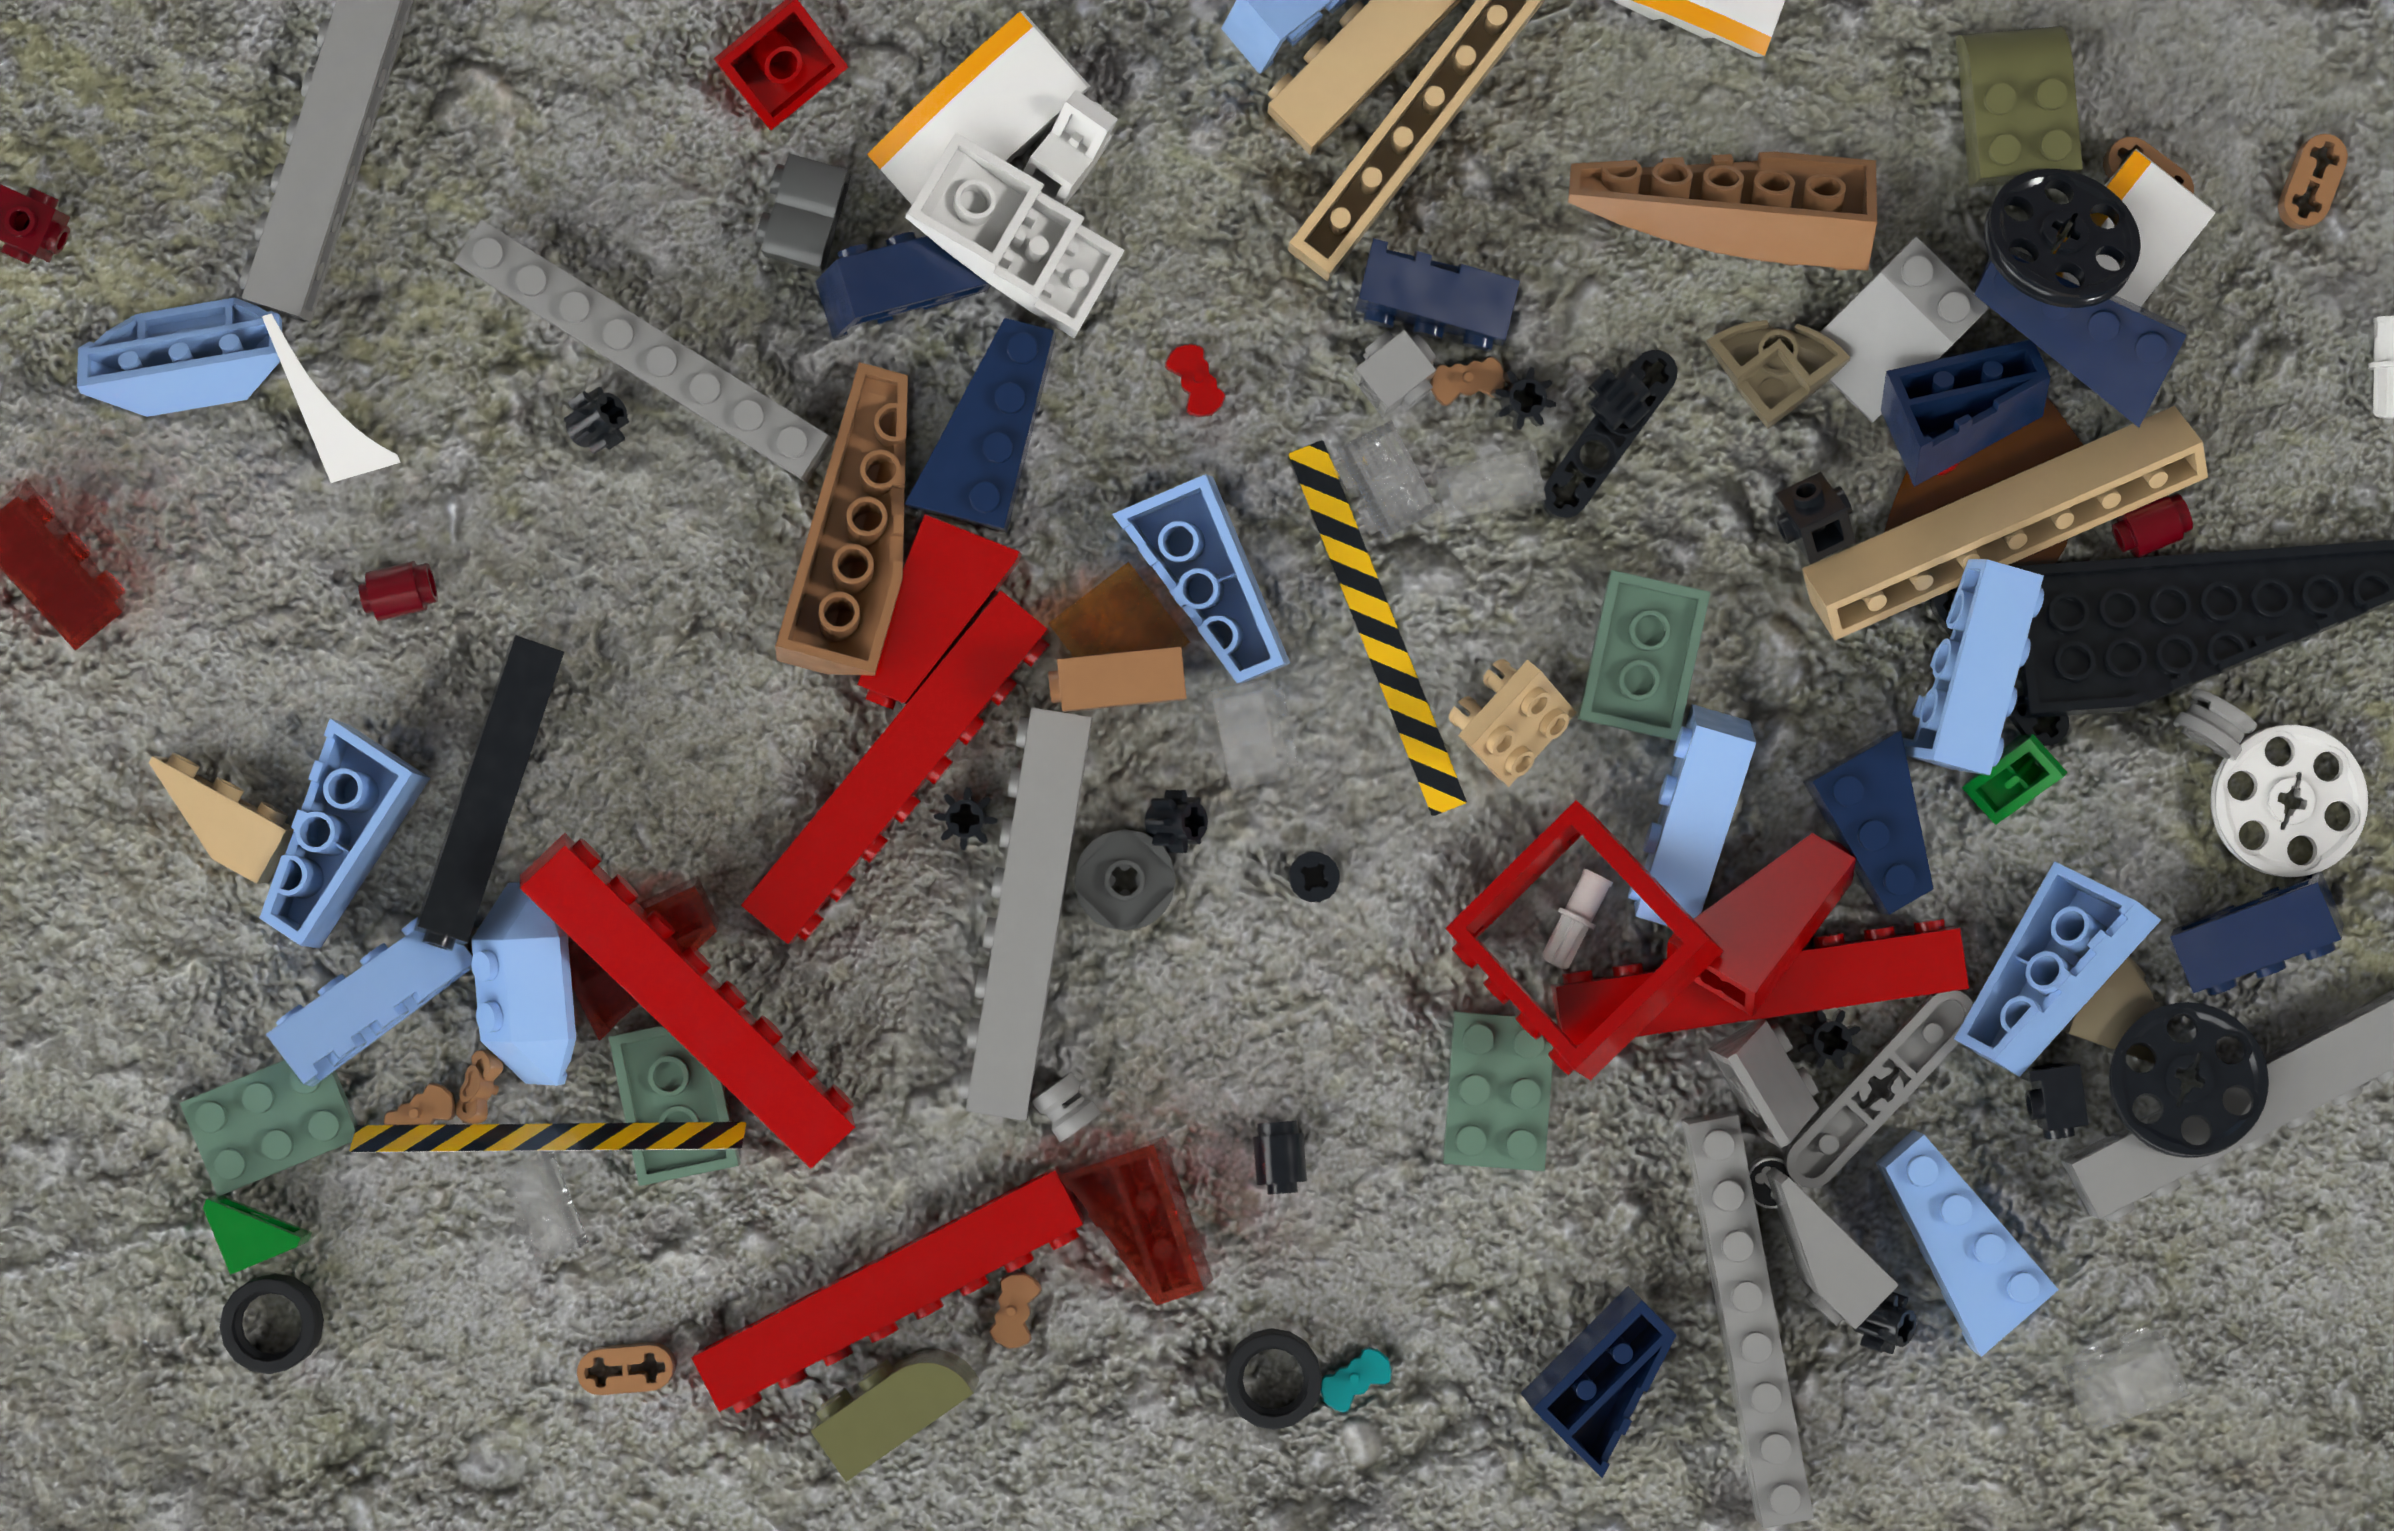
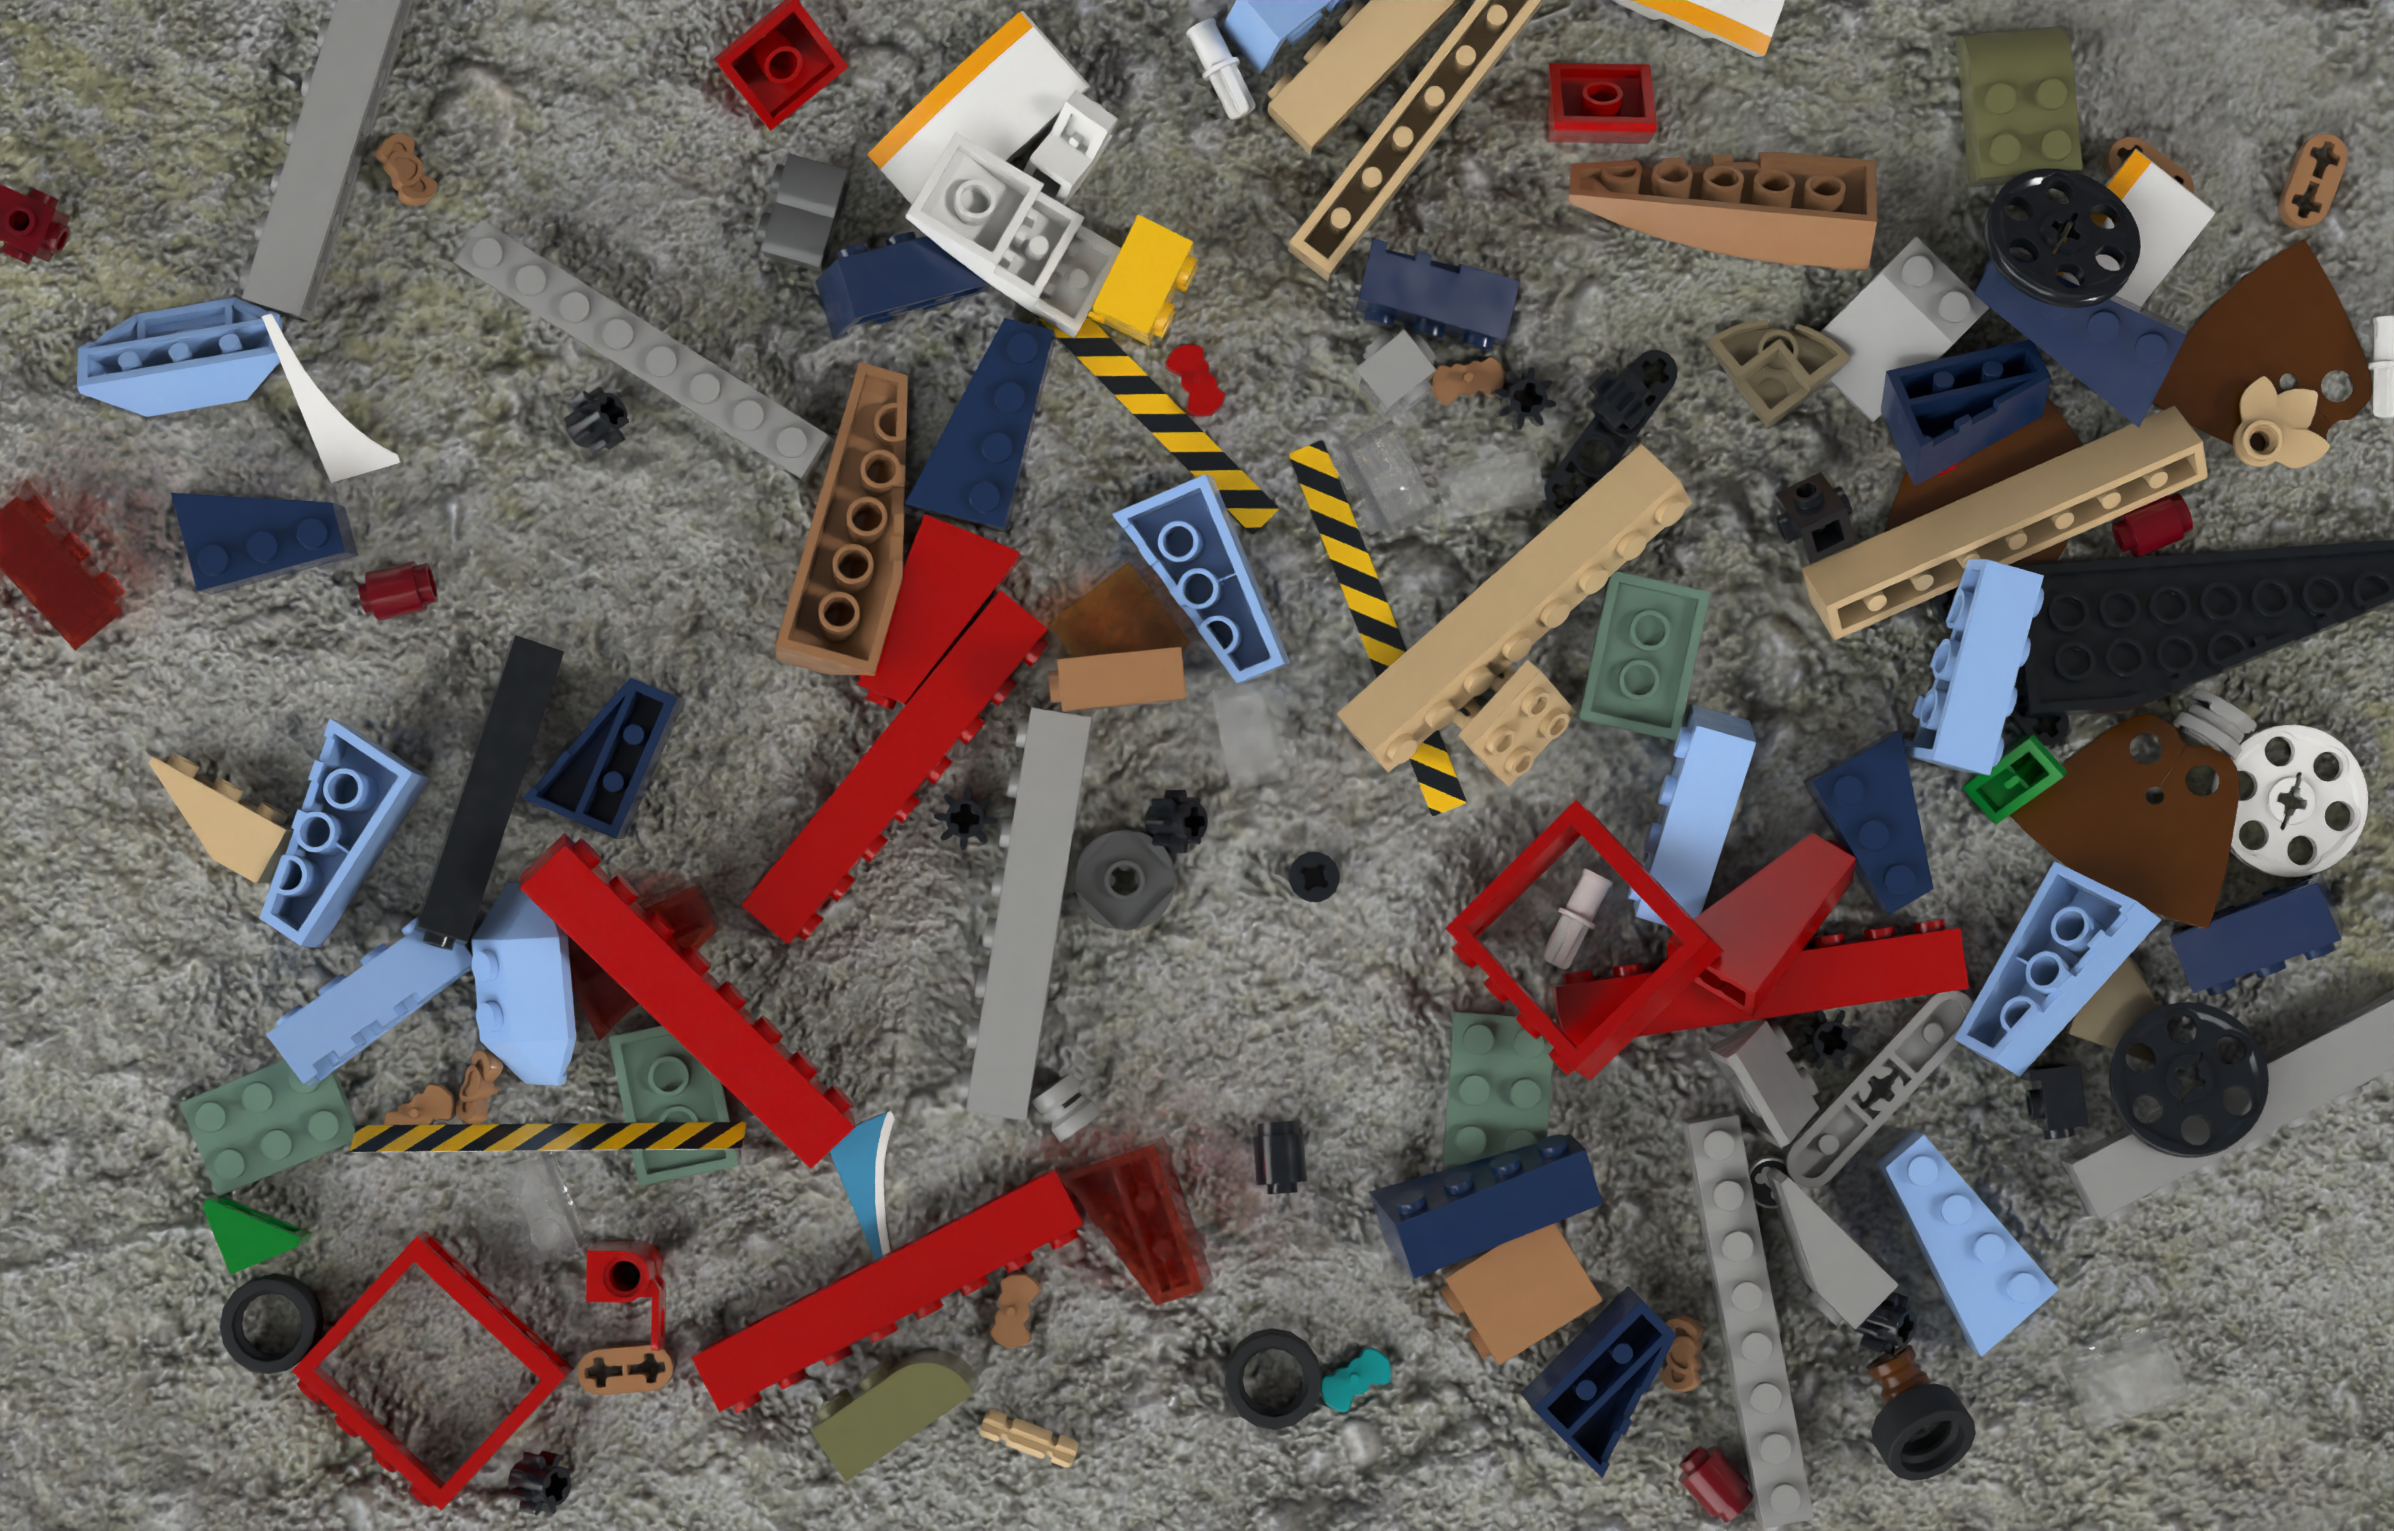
none -> dark blue wedge [171,493,358,595]
none -> red window [291,1231,574,1511]
none -> medium nougat piece [375,134,438,206]
none -> black gear [508,1450,571,1515]
none -> dark blue wedge [522,677,685,839]
none -> red piece [586,1239,666,1351]
none -> dark azure sticker [830,1111,895,1259]
none -> tan axle [980,1409,1078,1468]
none -> sticker [1034,314,1279,534]
none -> yellow brick [1087,215,1198,346]
none -> white axle [1186,18,1255,120]
none -> tan brick [1337,444,1692,773]
none -> dark blue wedge [1369,1134,1603,1279]
none -> medium nougat brick [1440,1223,1603,1366]
none -> red slope [1547,63,1657,144]
none -> medium nougat piece [1660,1314,1704,1393]
none -> dark red brick [1678,1445,1754,1523]
none -> reddish brown wheel [1866,1344,1931,1404]
none -> black tyre [1871,1383,1976,1481]
none -> reddish brown piece [2009,714,2239,929]
none -> reddish brown piece [2152,239,2373,463]
none -> tan plate [2233,376,2330,469]

